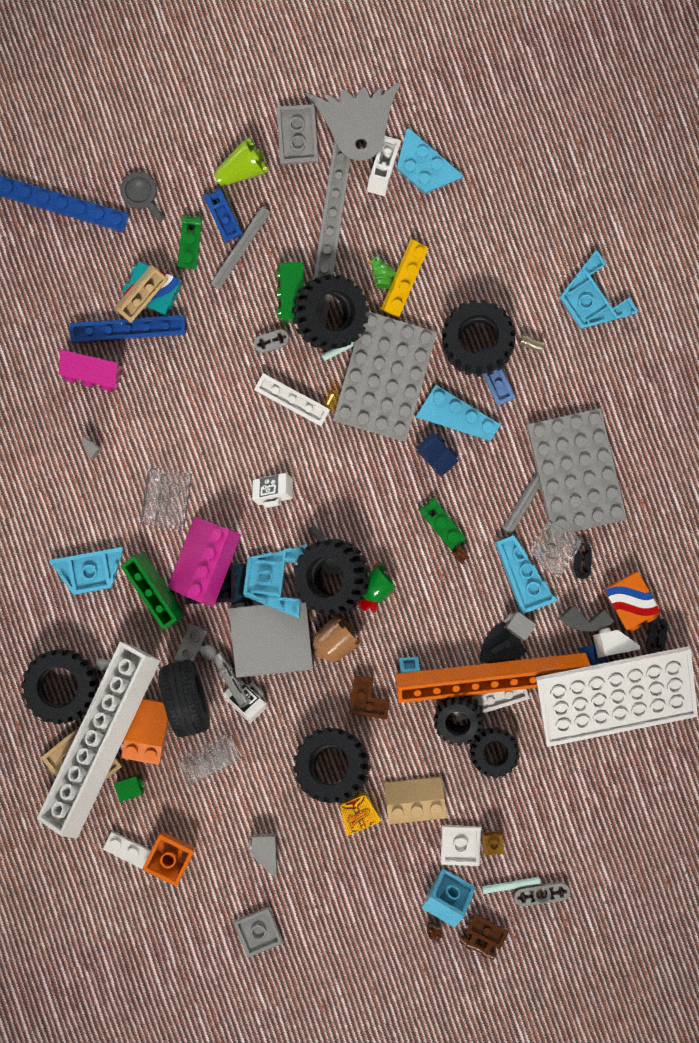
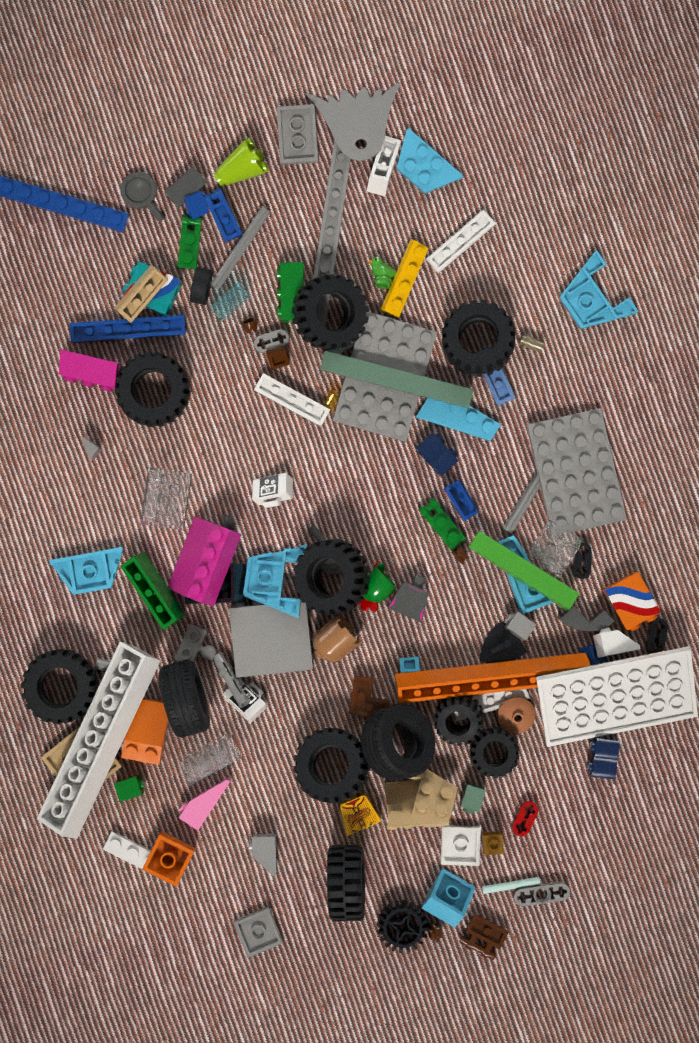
none -> black tyre [115,352,191,427]
none -> dark grey hinge [164,166,207,208]
none -> bright pink slope [179,777,231,830]
none -> blue slope [184,190,209,219]
none -> black tyre [190,267,213,305]
none -> clear light blue hinge [209,282,251,321]
none -> dark grey bush [222,513,235,530]
none -> reddish brown hinge [241,318,258,334]
none -> reddish brown plate [266,345,290,370]
none -> sand green tile [320,351,474,409]
none -> black tyre [327,845,365,922]
none -> black tyre [361,703,435,781]
none -> black gear [377,899,429,953]
none -> dark grey torso [387,574,429,622]
none -> tan wing [387,770,458,830]
none -> white tile [426,209,496,274]
none -> blue hinge [443,479,479,522]
none -> sand green brick [460,782,486,814]
none -> bright green slope [468,531,580,610]
none -> nougat dish [497,697,535,734]
none -> red beam [512,801,538,837]
none -> dark blue brick [587,737,620,780]

